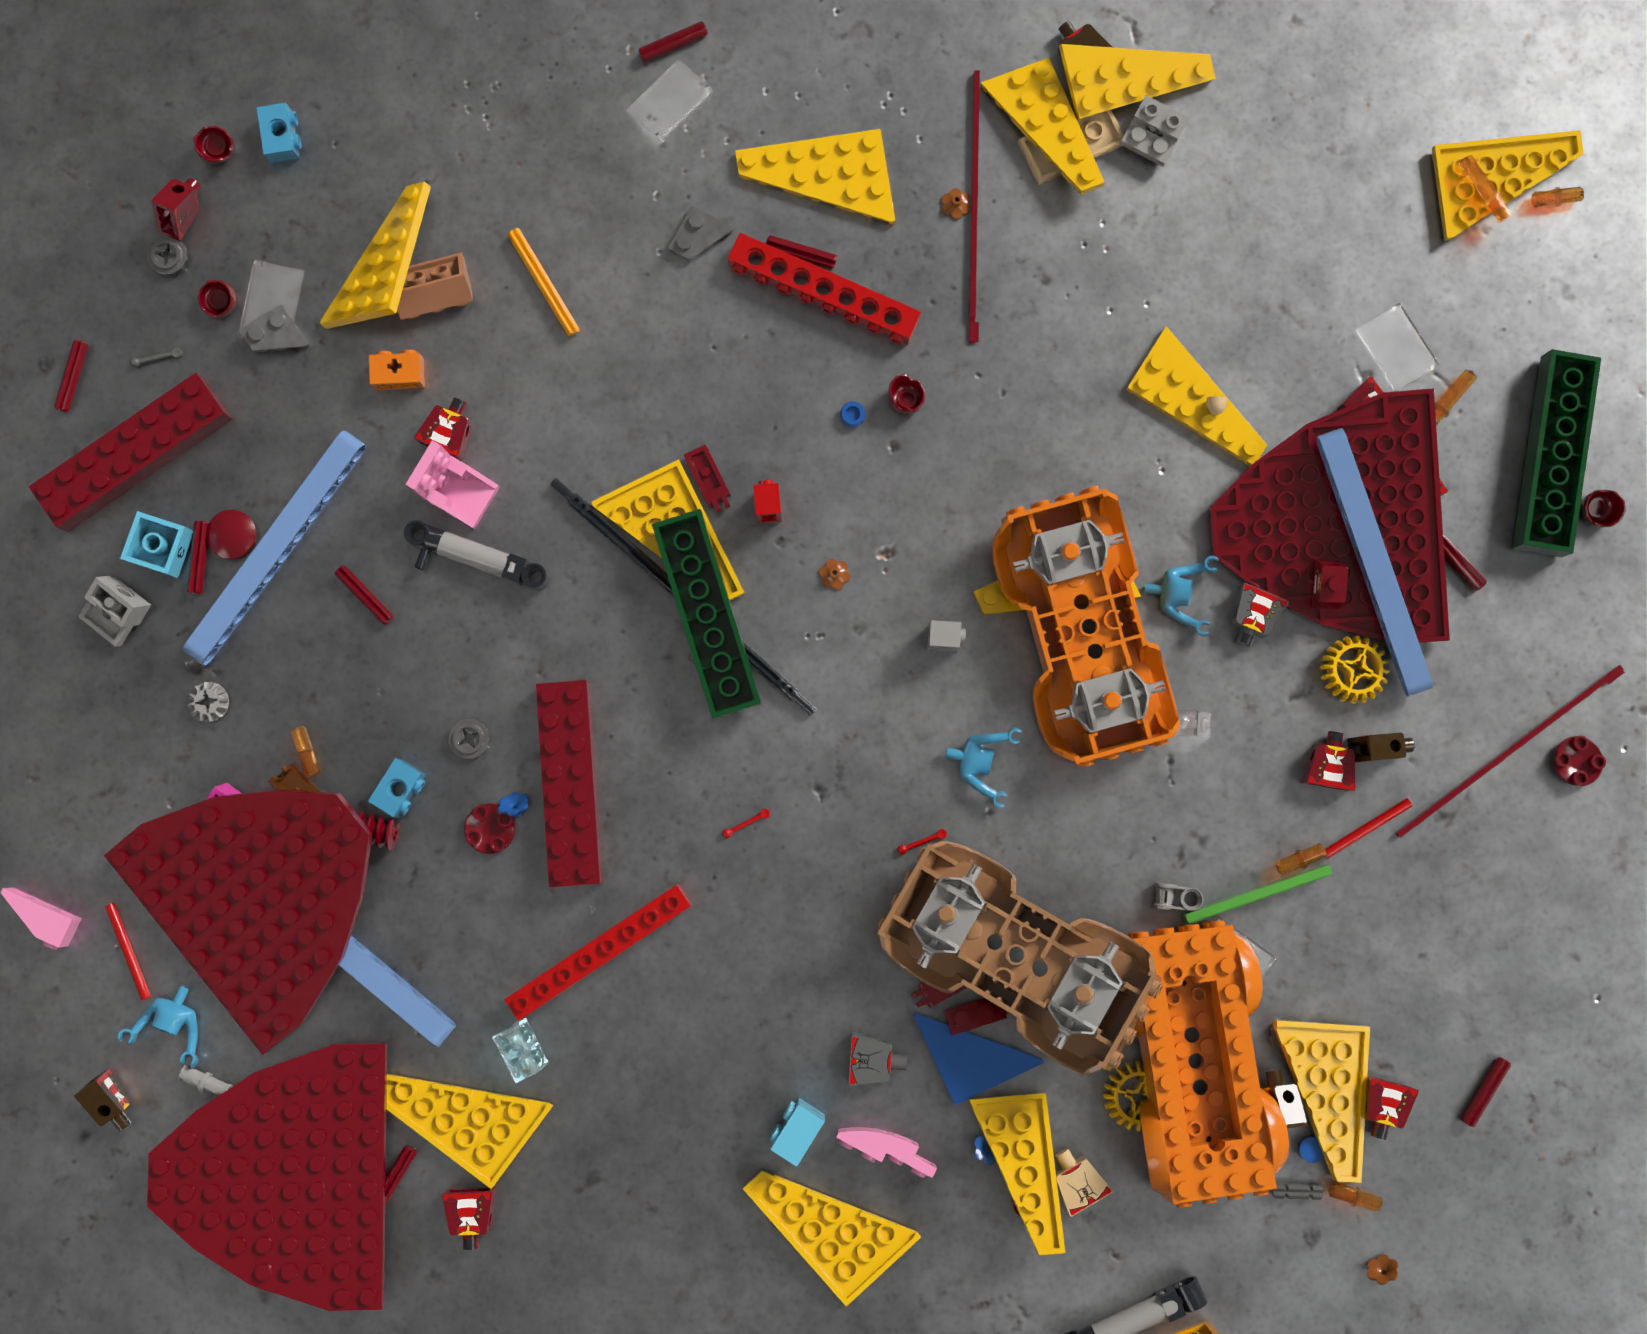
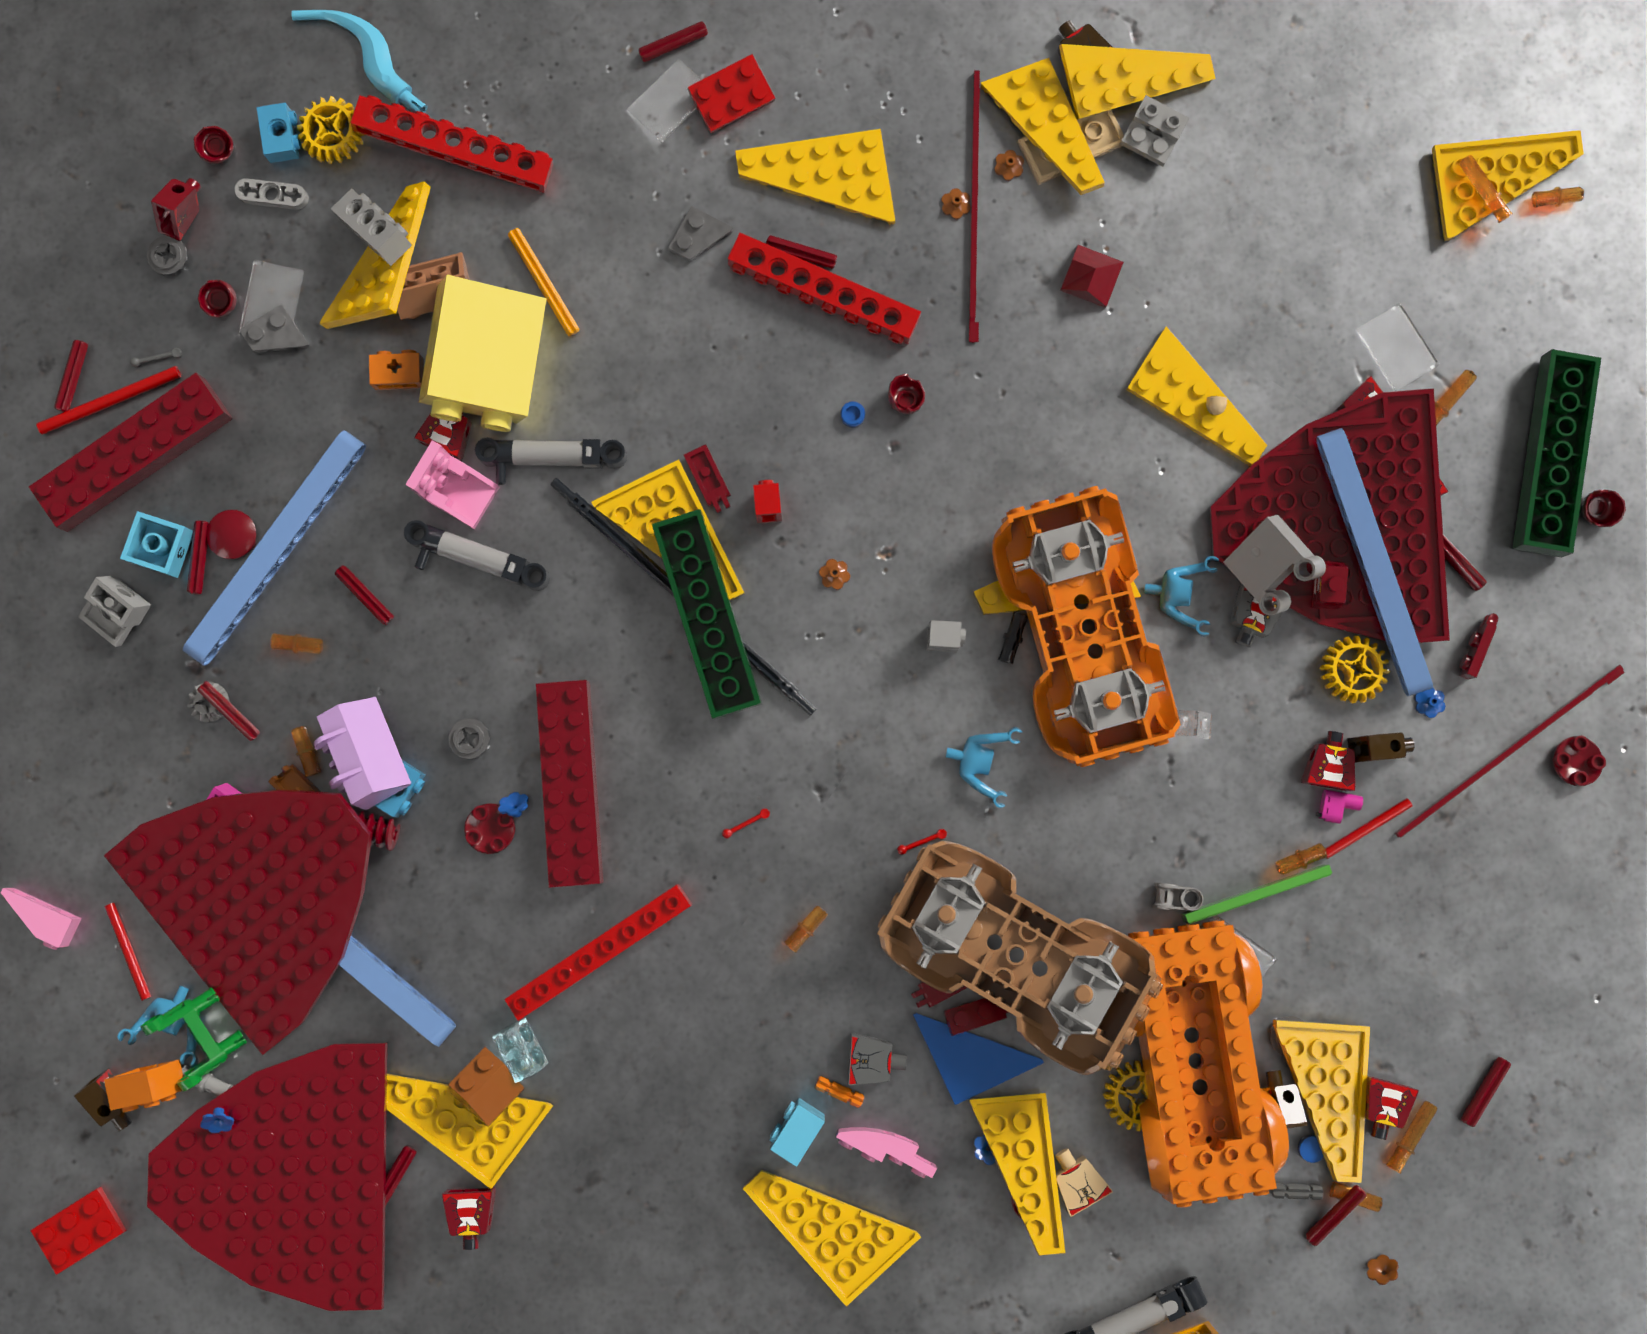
none -> red plate [30,1187,127,1275]
none -> red piece [36,366,181,435]
none -> orange piece [104,1059,183,1113]
none -> green connector [140,987,247,1092]
none -> dark red axle [197,681,260,741]
none -> blue plant [200,1108,234,1133]
none -> light grey beam [235,179,309,210]
none -> clear orange axle [271,633,323,654]
none -> medium azure animal [292,10,427,113]
none -> yellow gear [297,96,364,165]
none -> lavender piece [313,697,411,810]
none -> light grey brick [331,188,412,266]
none -> red brick [350,95,553,193]
none -> light yellow brick [418,275,547,432]
none -> dark orange slope [448,1047,524,1127]
none -> piece [474,437,627,485]
none -> red plate [687,54,776,134]
none -> clear orange axle [784,906,828,953]
none -> orange axle [815,1076,864,1108]
none -> dark orange plant [994,150,1024,181]
none -> black pin [998,612,1028,664]
none -> dark red slope [1060,245,1124,308]
none -> light grey piece [1223,515,1326,615]
none -> dark red axle [1306,1185,1366,1246]
none -> dark pink piece [1316,789,1363,824]
none -> clear orange axle [1386,1101,1438,1174]
none -> blue plant [1415,688,1446,718]
none -> dark red hinge [1459,613,1499,680]

